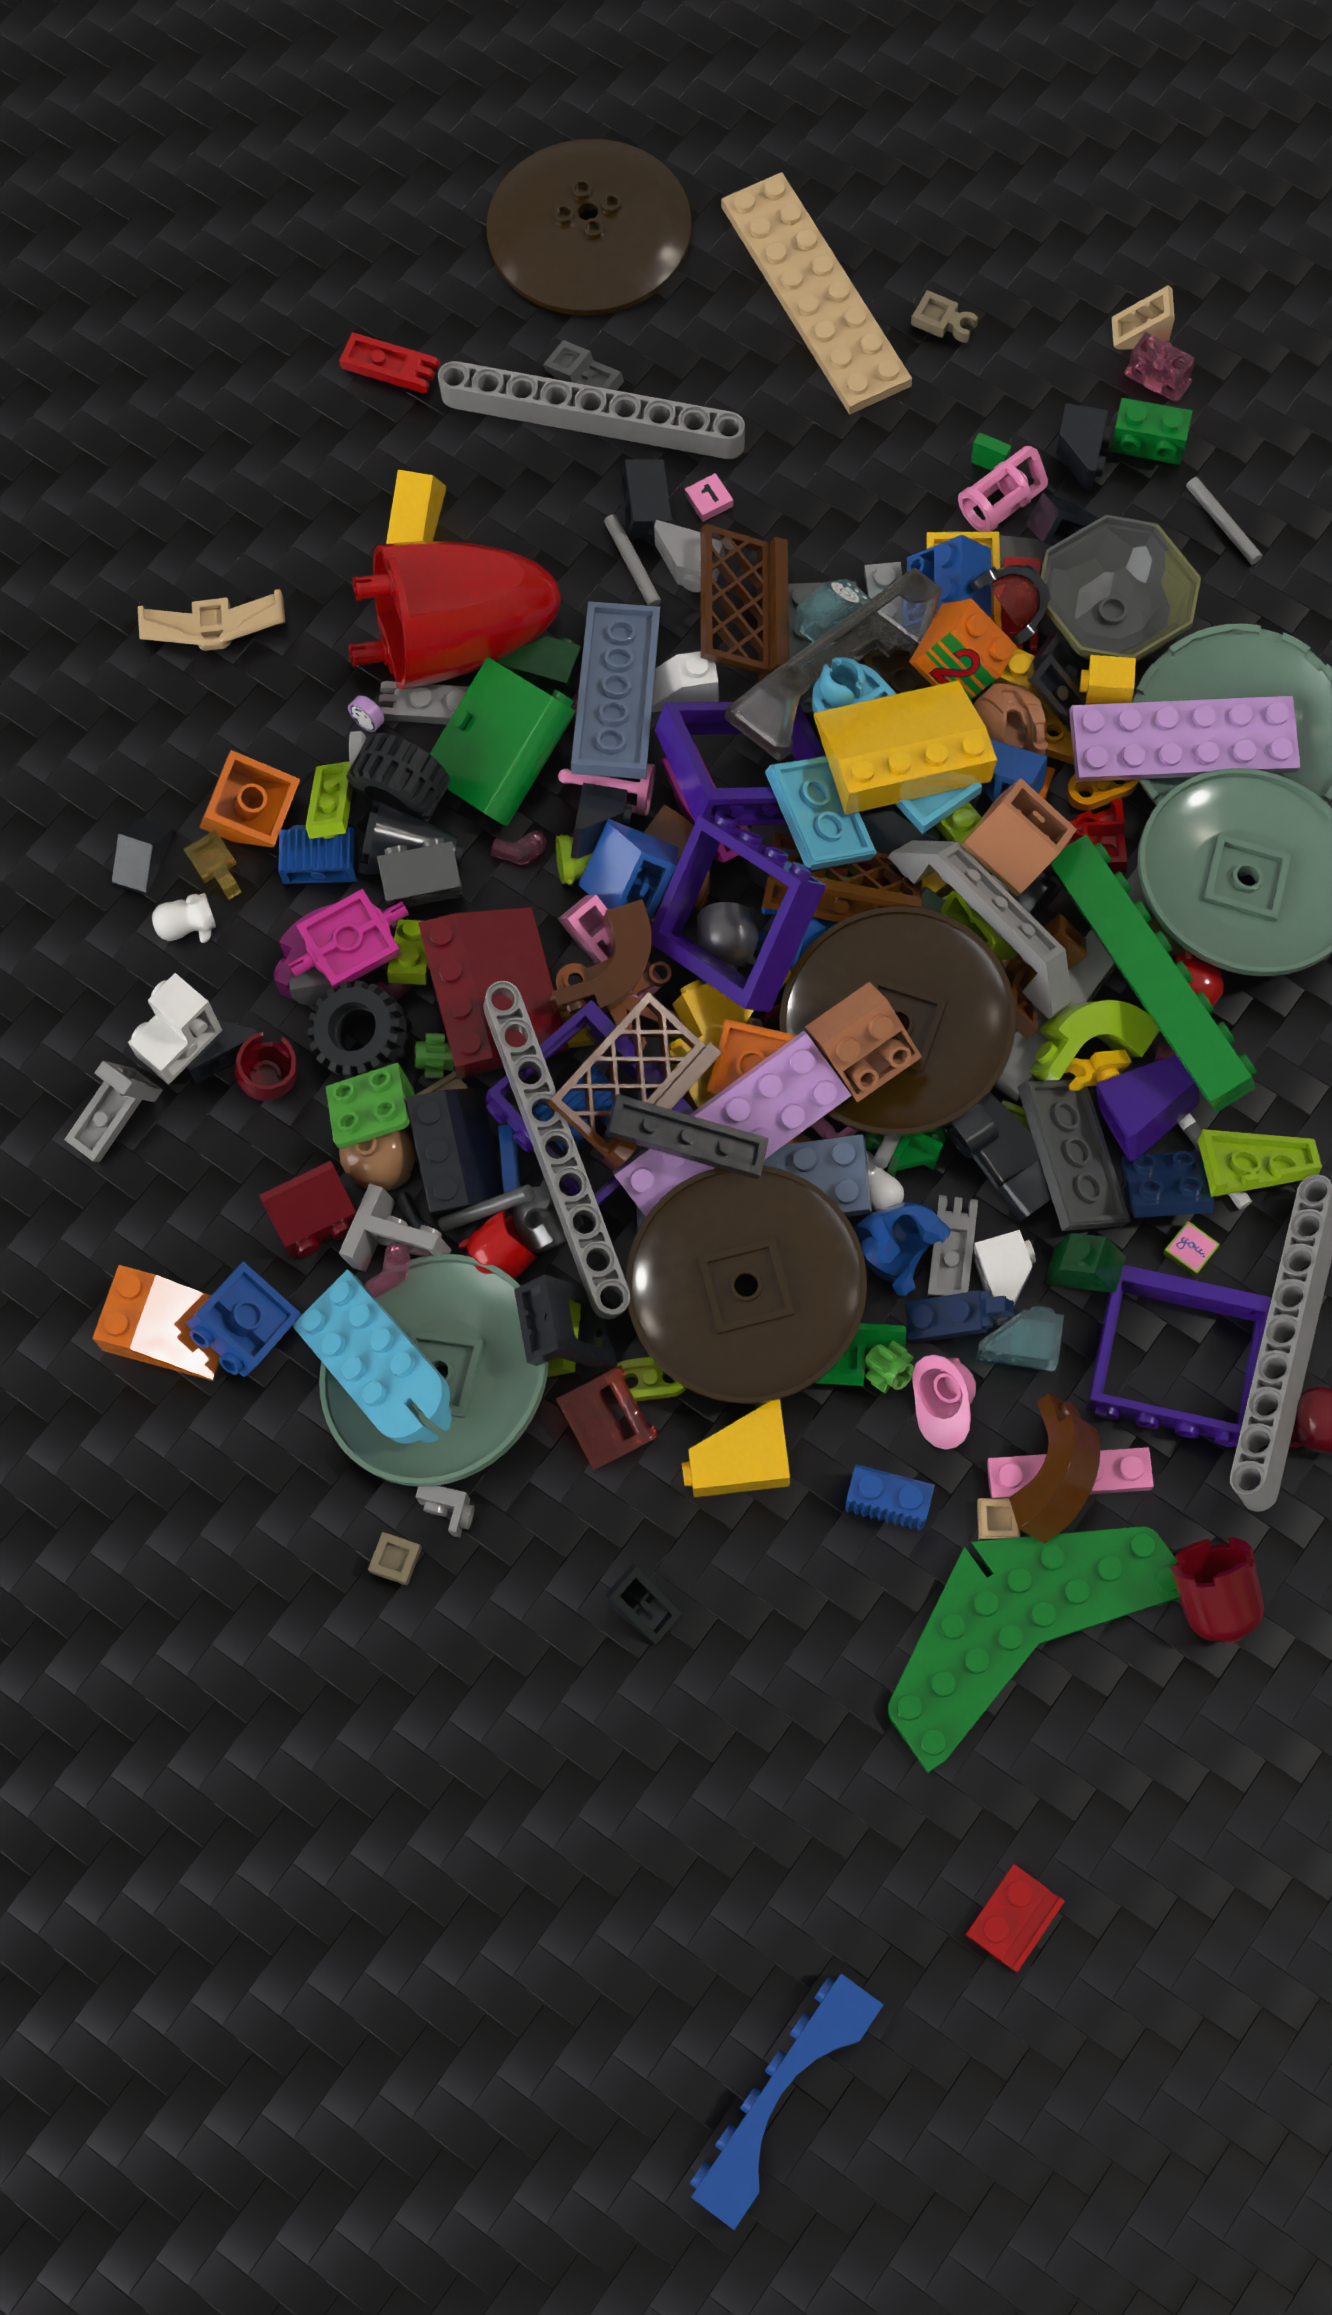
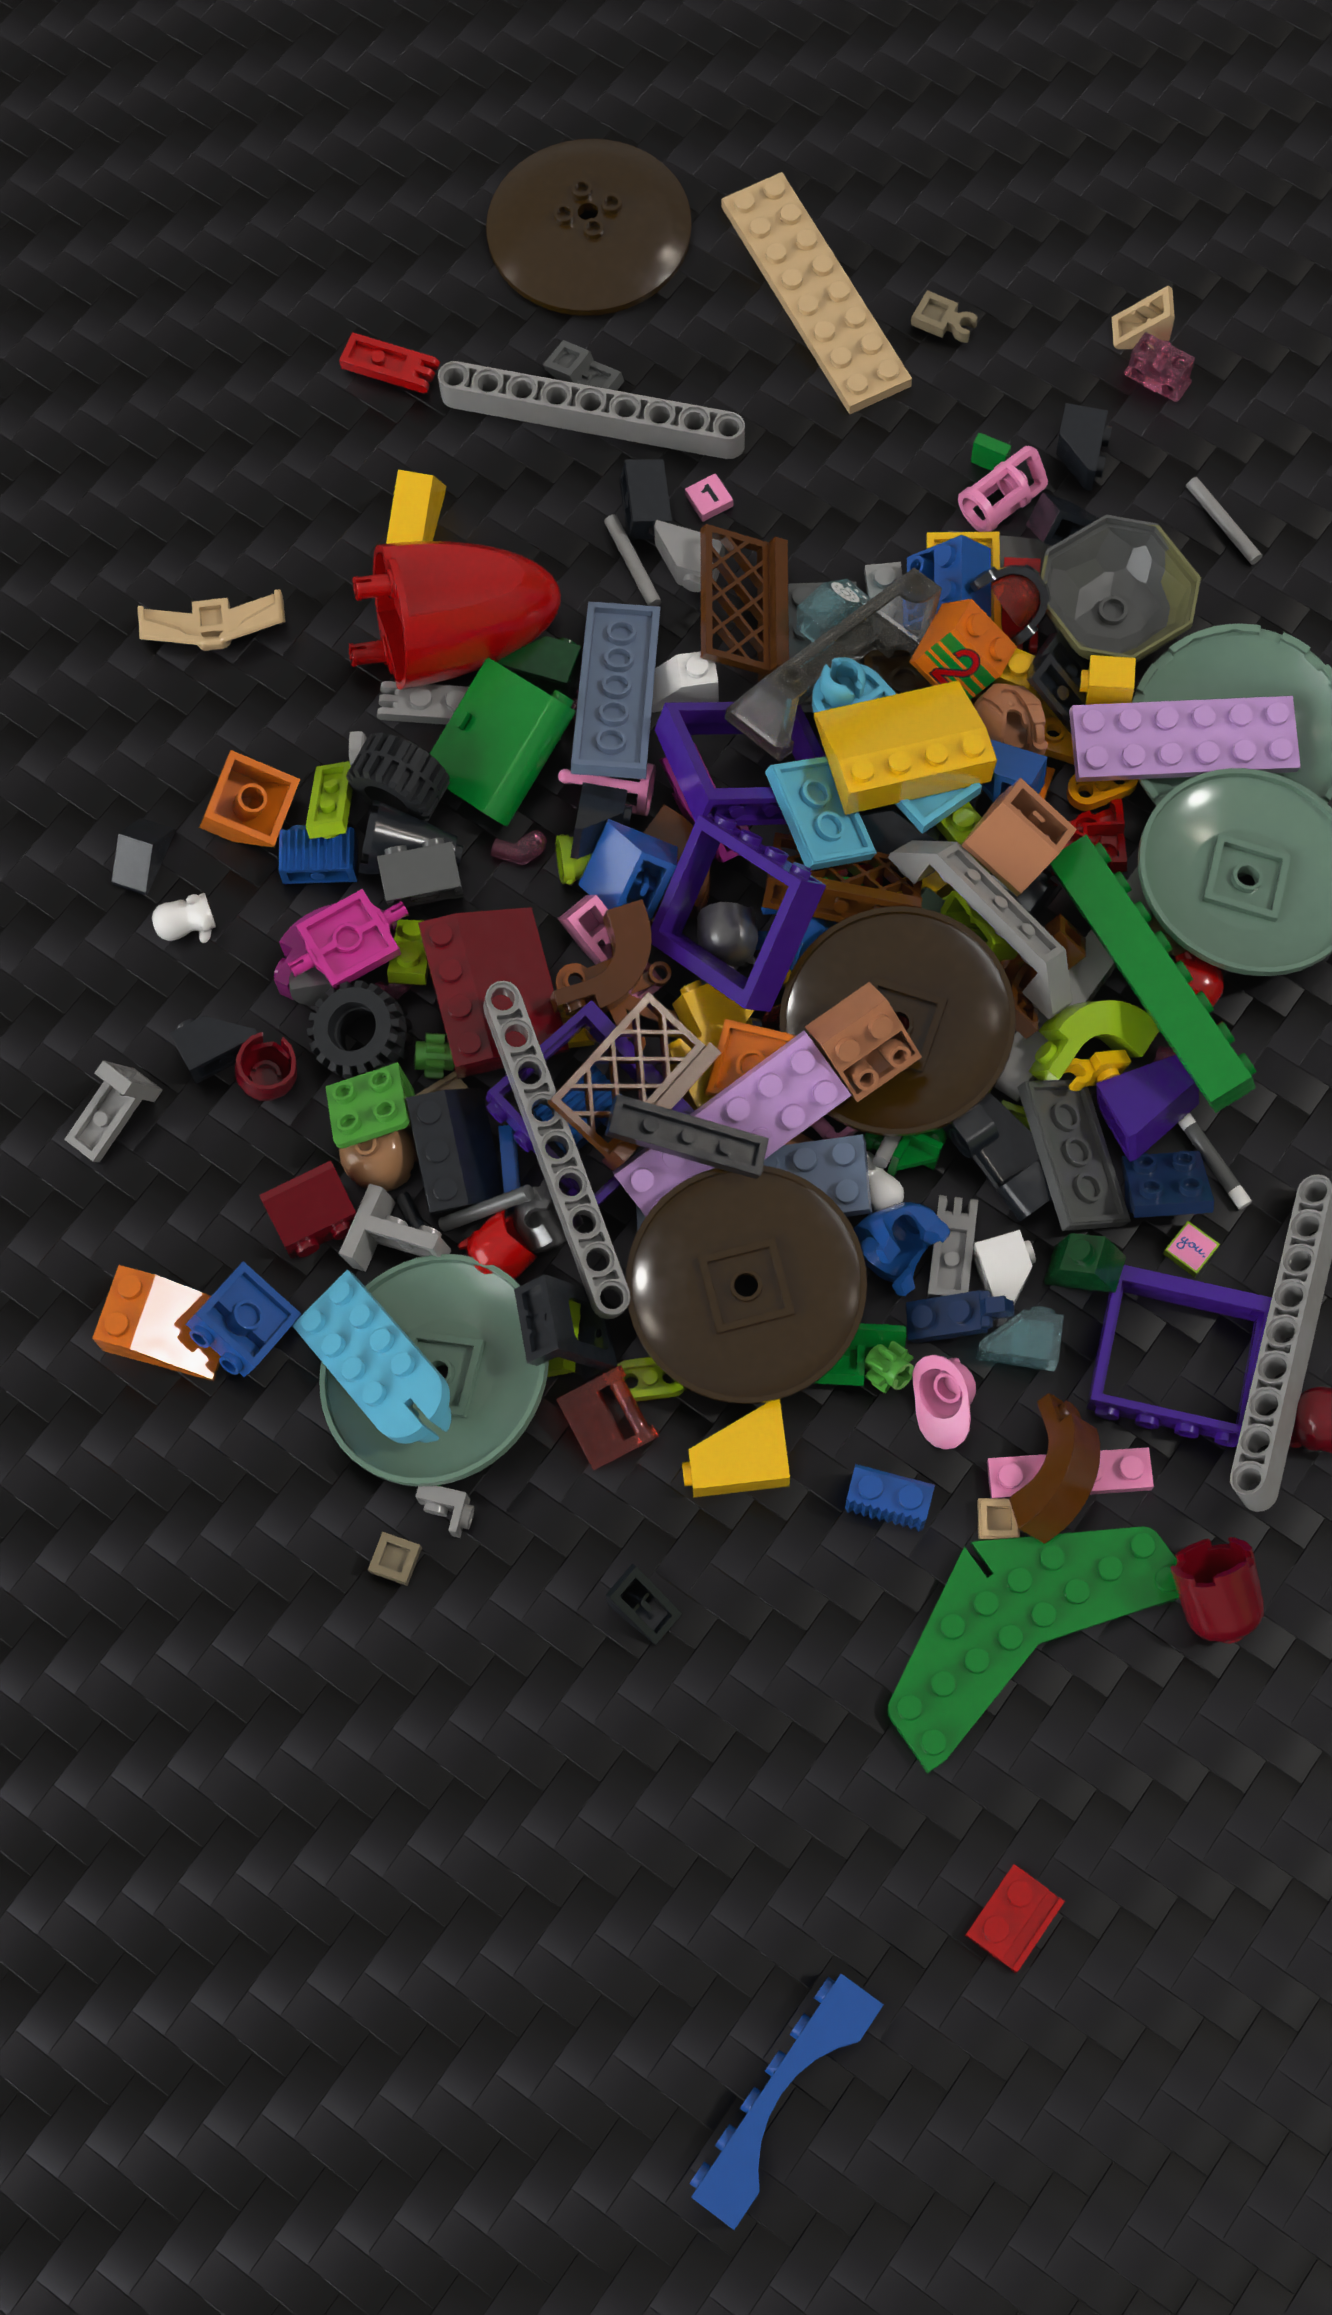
white brick [128,973,222,1085] -> none
clear yellow plate [183,830,241,900] -> none
lavender tile [348,696,384,732] -> none
clear pink arm [365,1242,410,1299] -> none
green brick [1110,398,1192,465] -> none
lime wing [1198,1129,1322,1197] -> none

